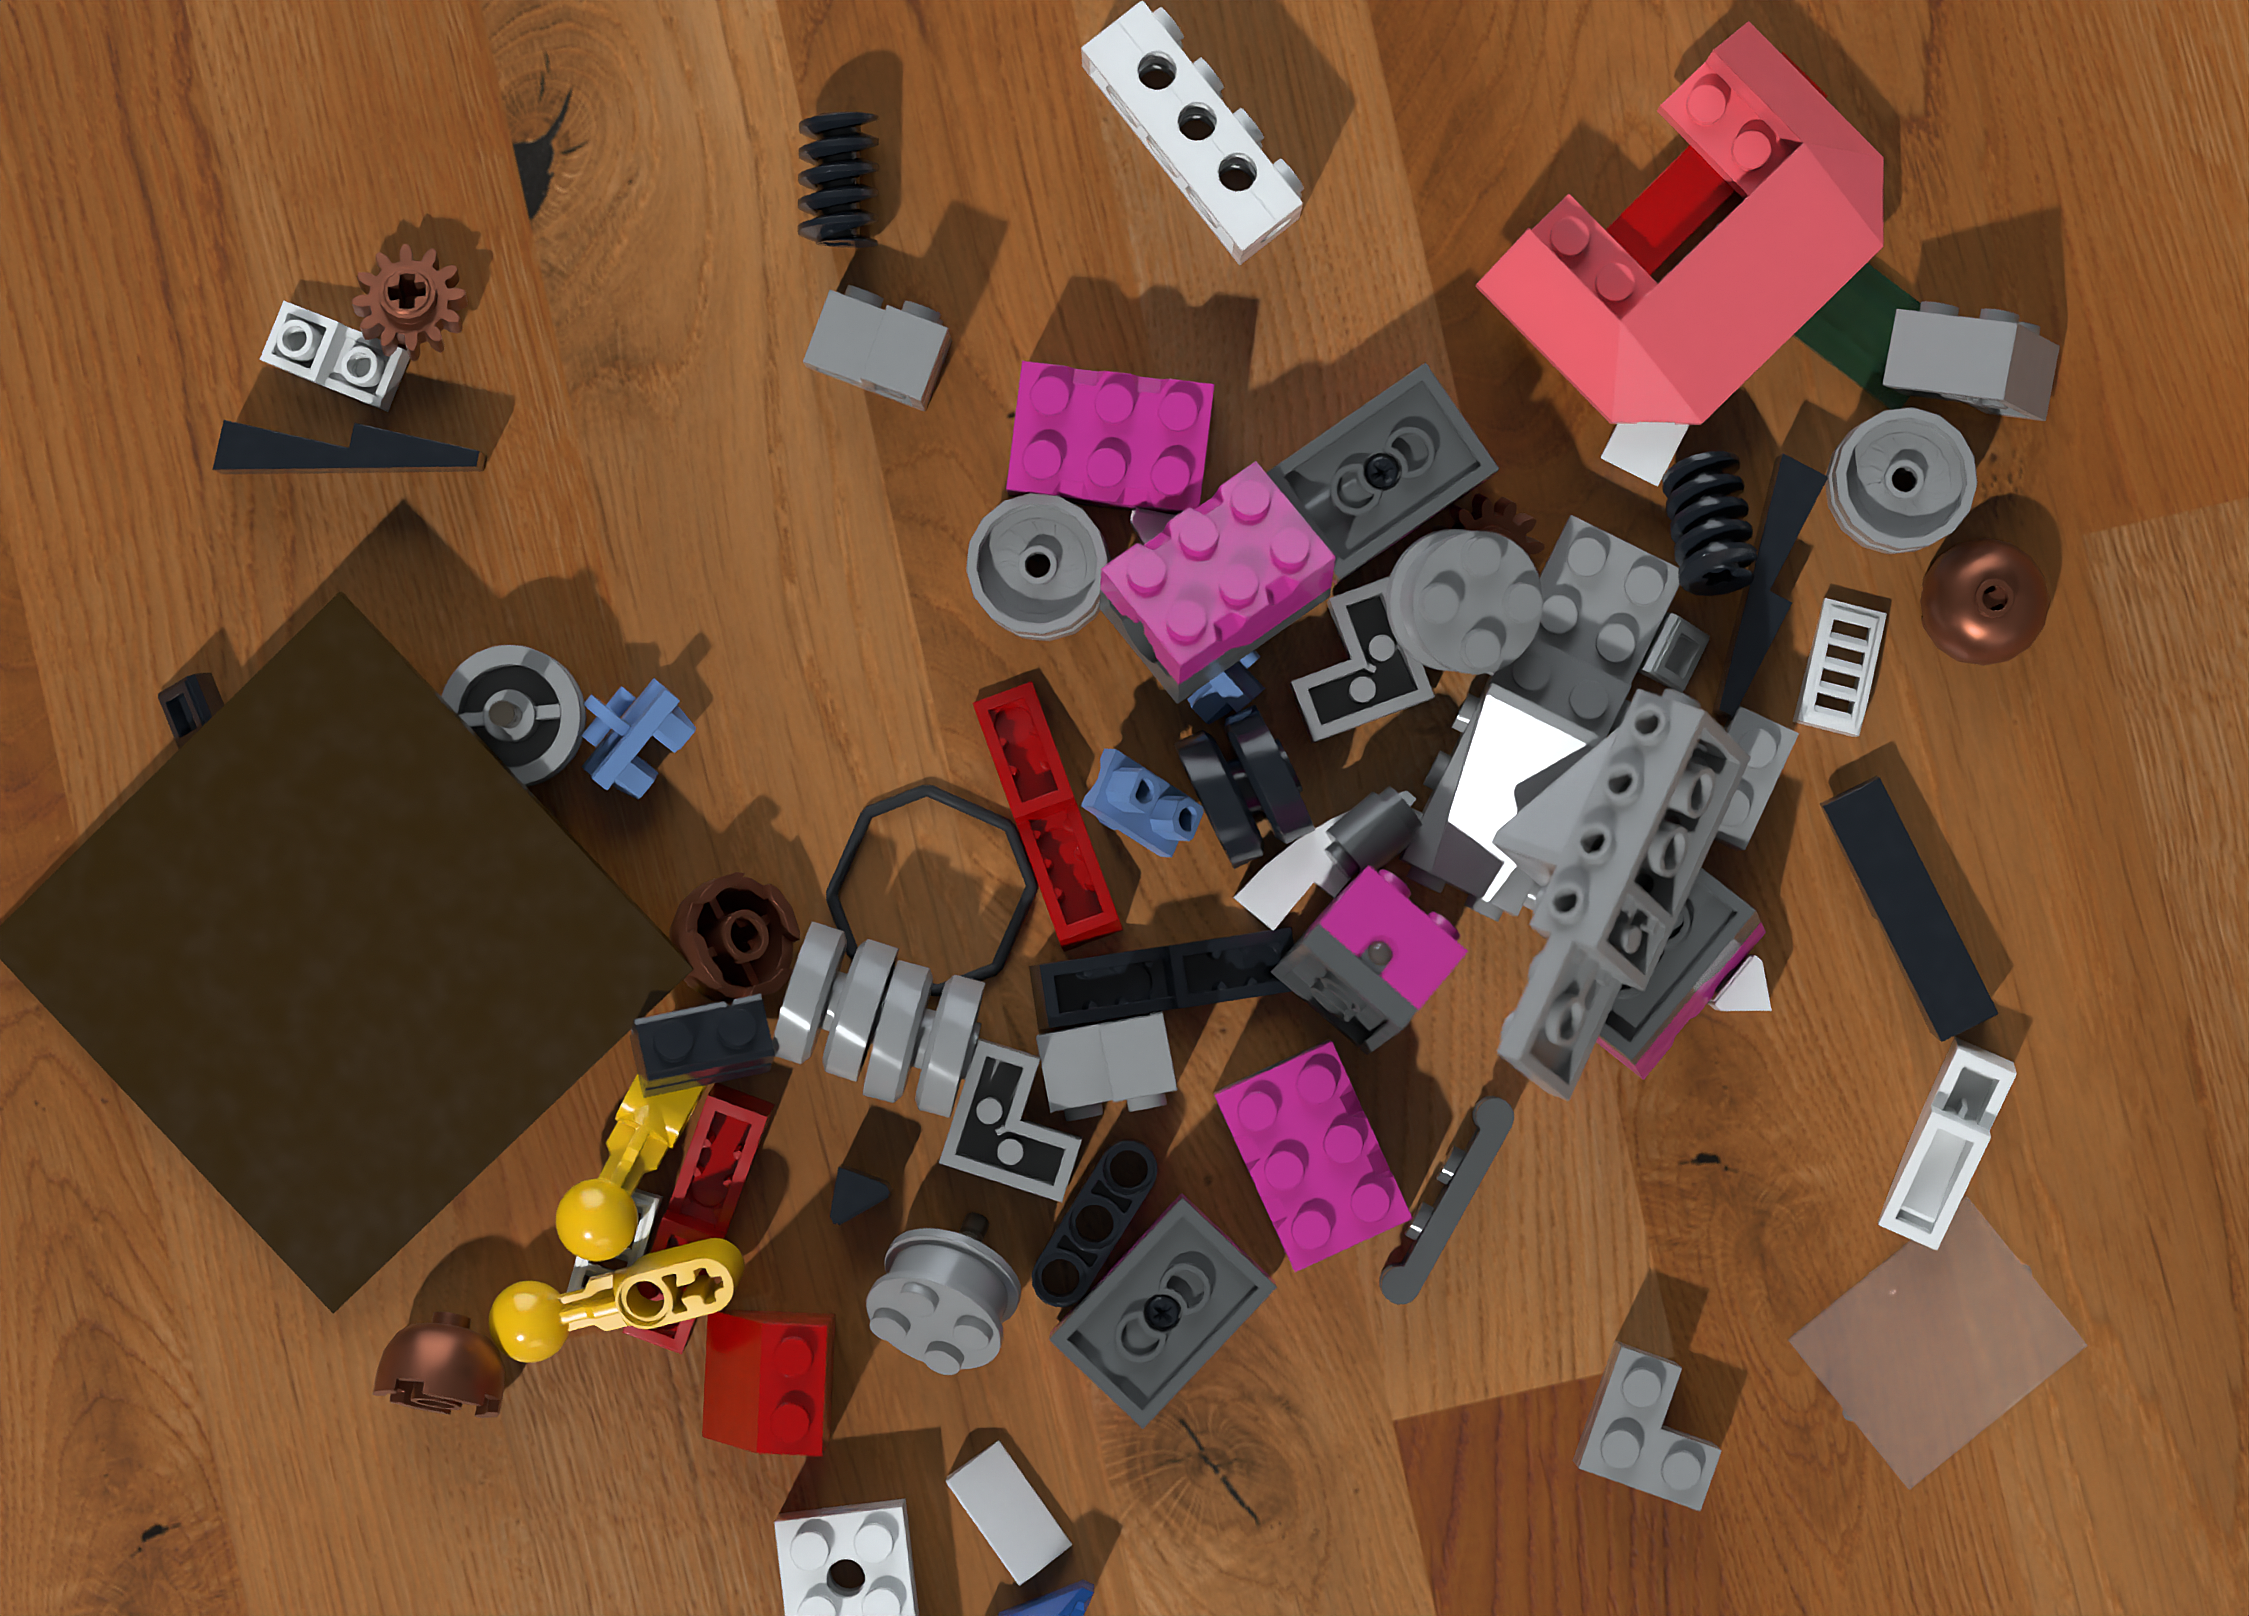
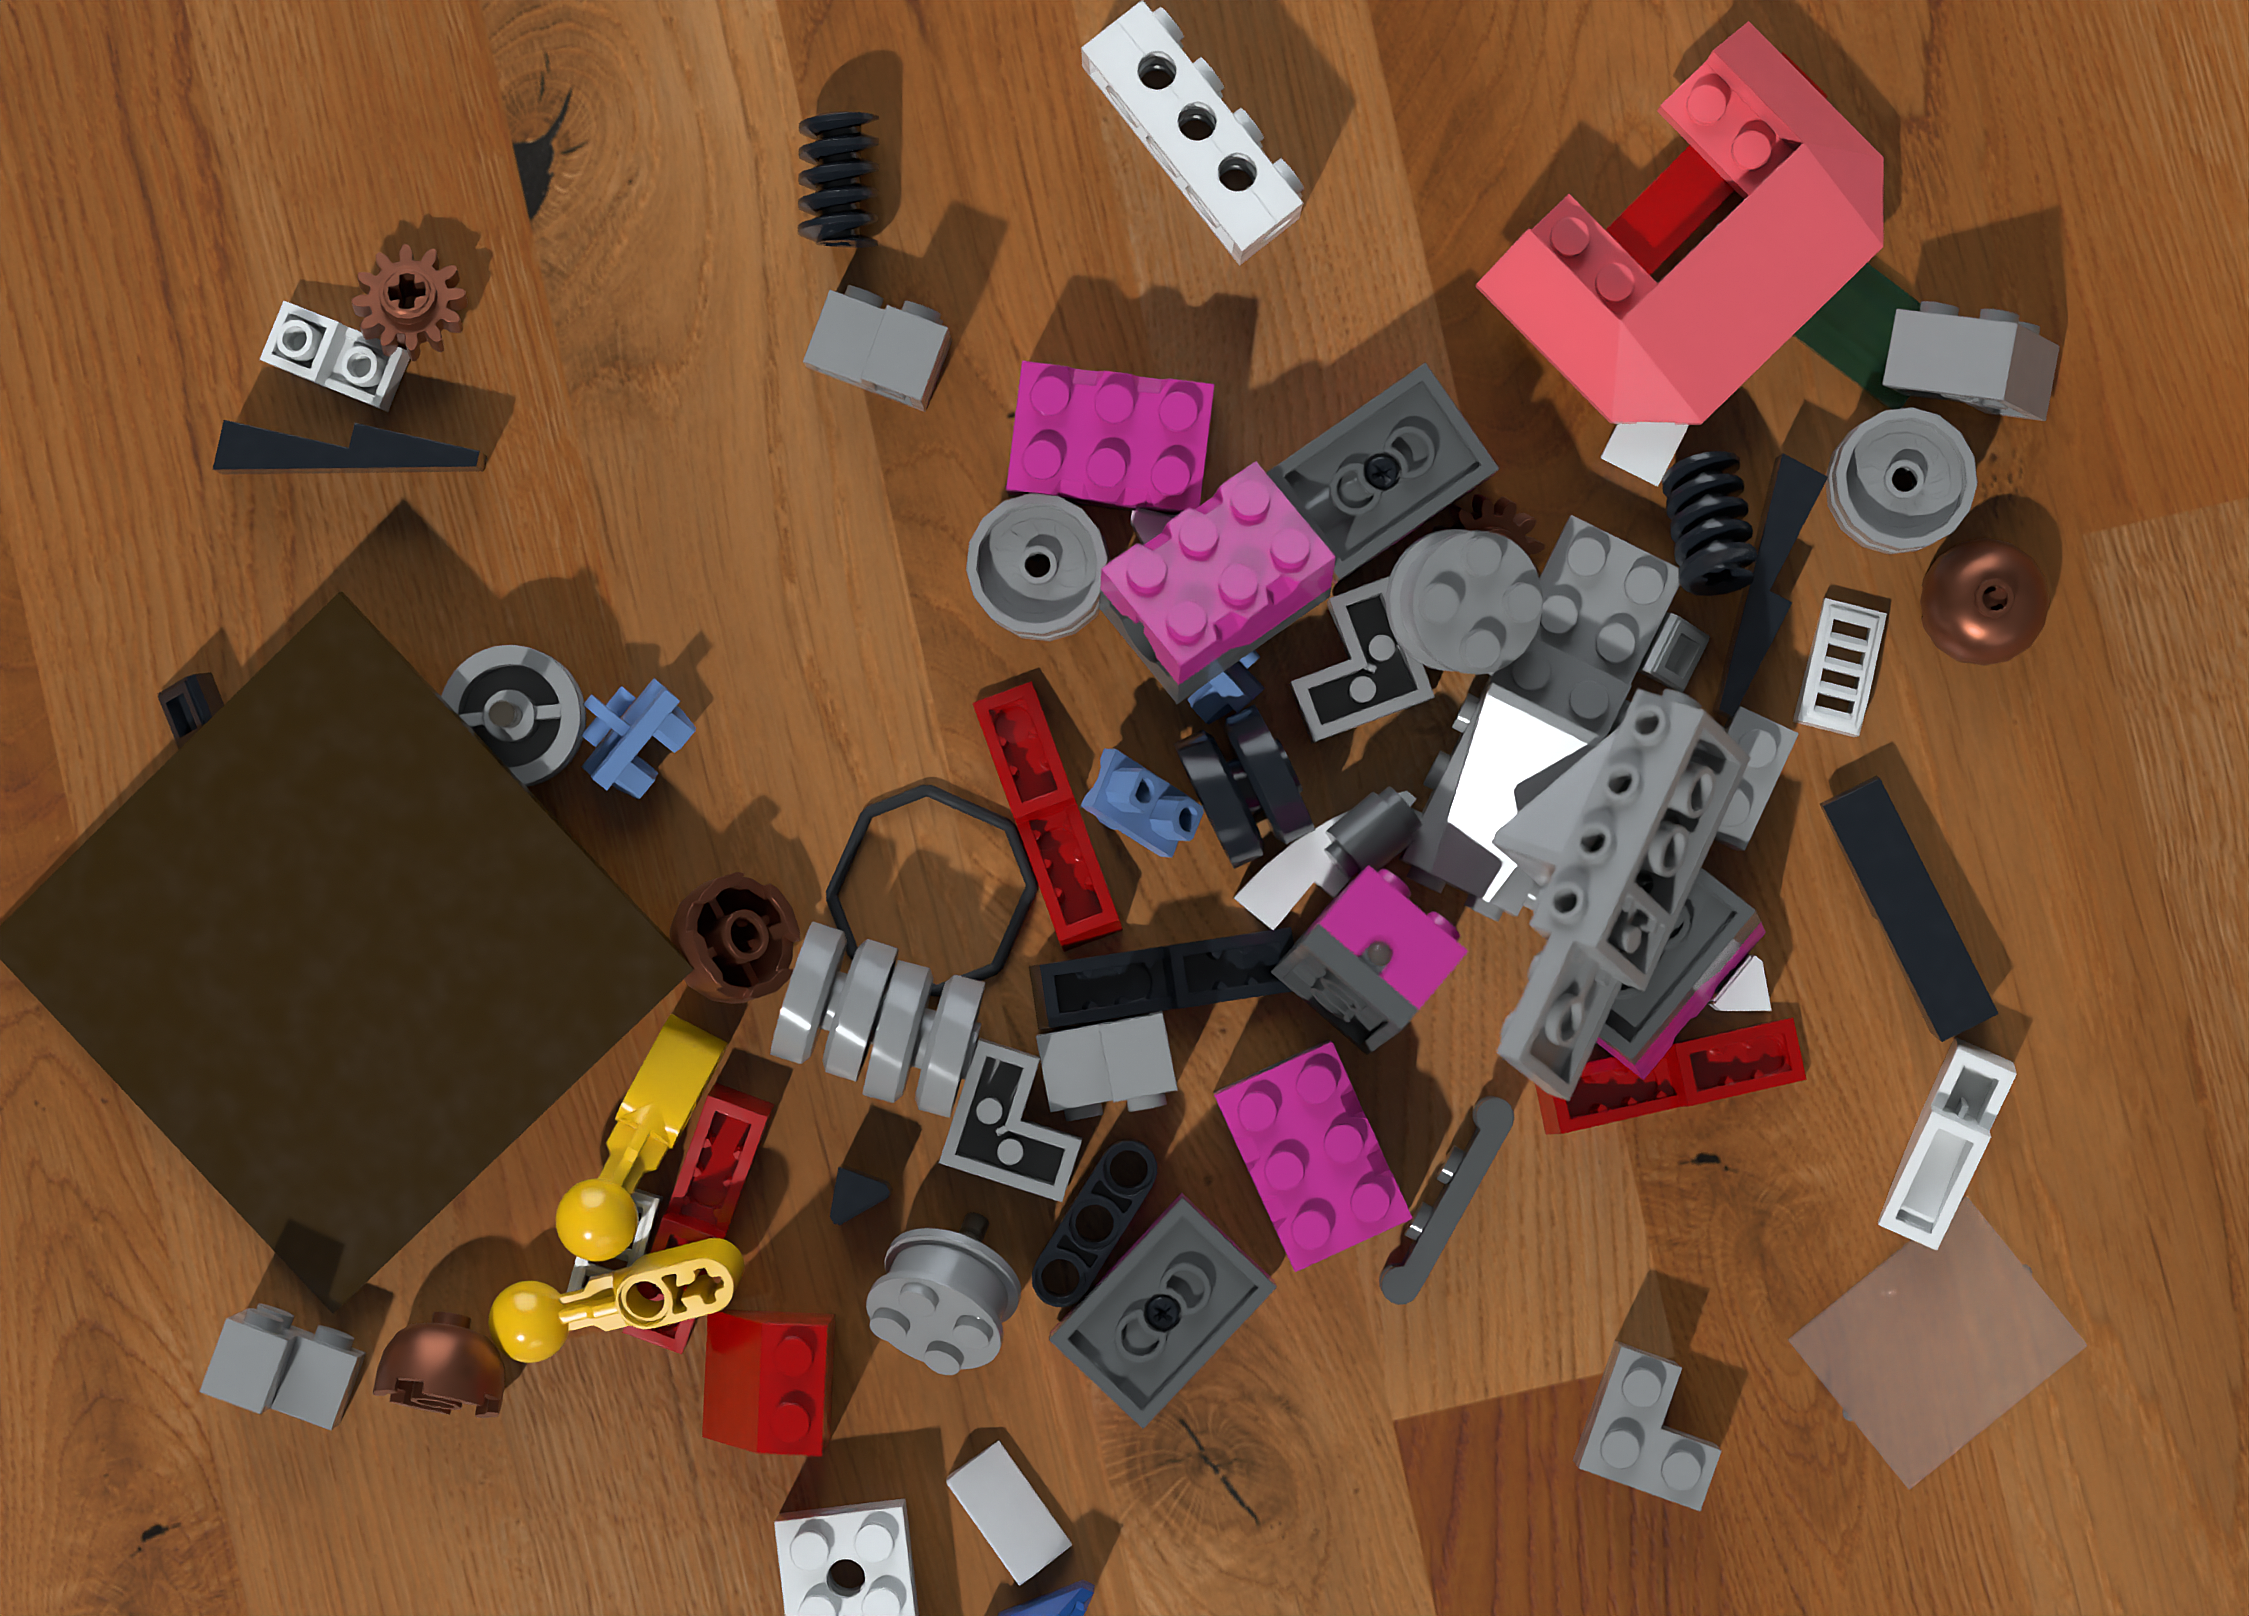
black brick [630,994,775,1098] -> none
none -> light grey brick [200,1303,366,1430]
none -> red slope [1535,1017,1807,1135]

